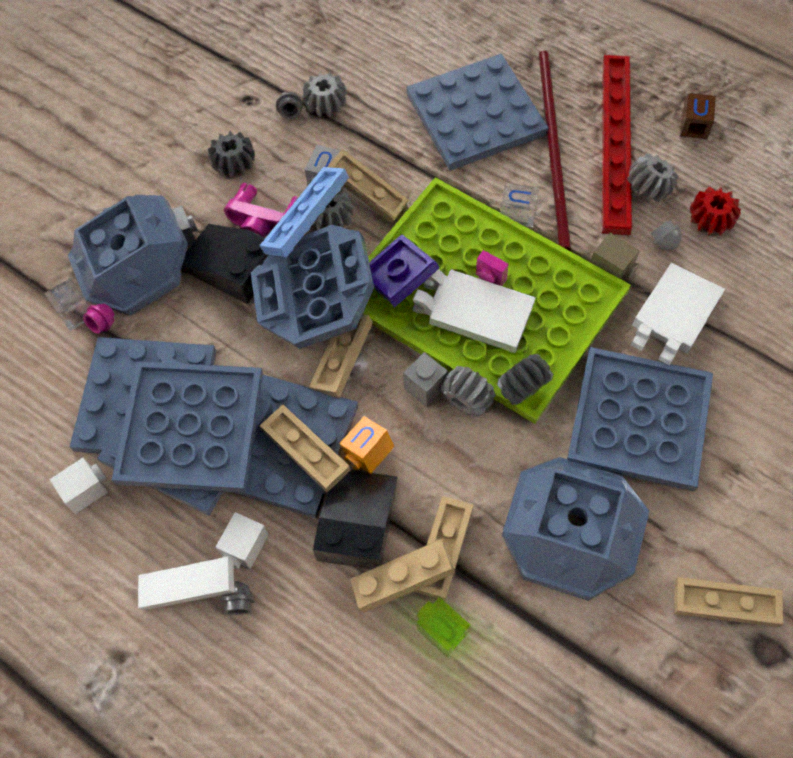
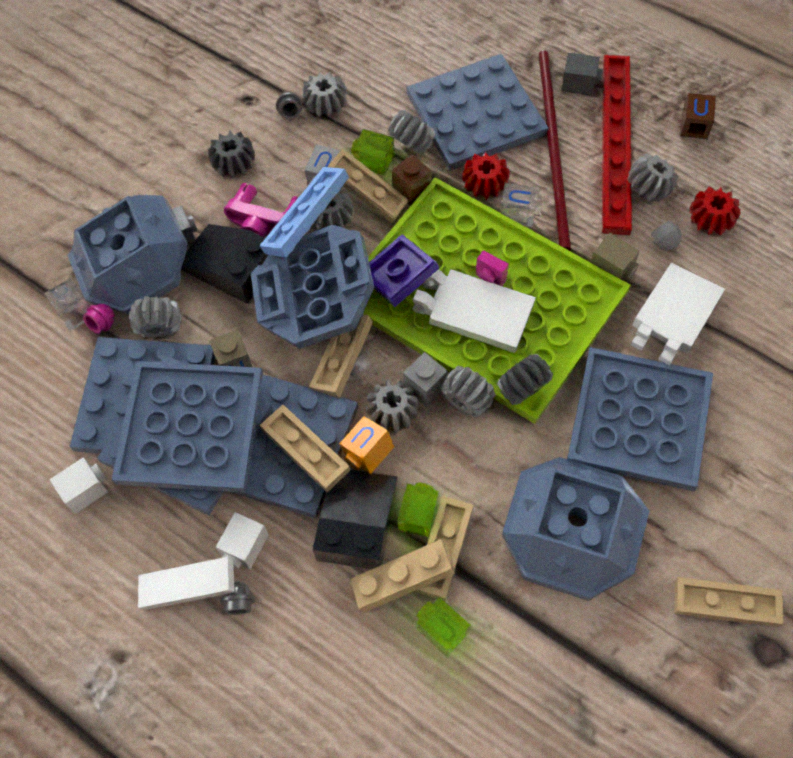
none -> light grey gear [129,296,181,339]
none -> dark tan brick [209,329,253,367]
none -> clear neon green brick [351,129,395,176]
none -> light grey gear [366,379,419,433]
none -> light grey gear [388,110,436,154]
none -> reddish brown brick [392,154,431,206]
none -> clear neon green brick [397,482,439,537]
none -> red gear [462,151,510,200]
none -> dark grey brick [561,52,603,96]

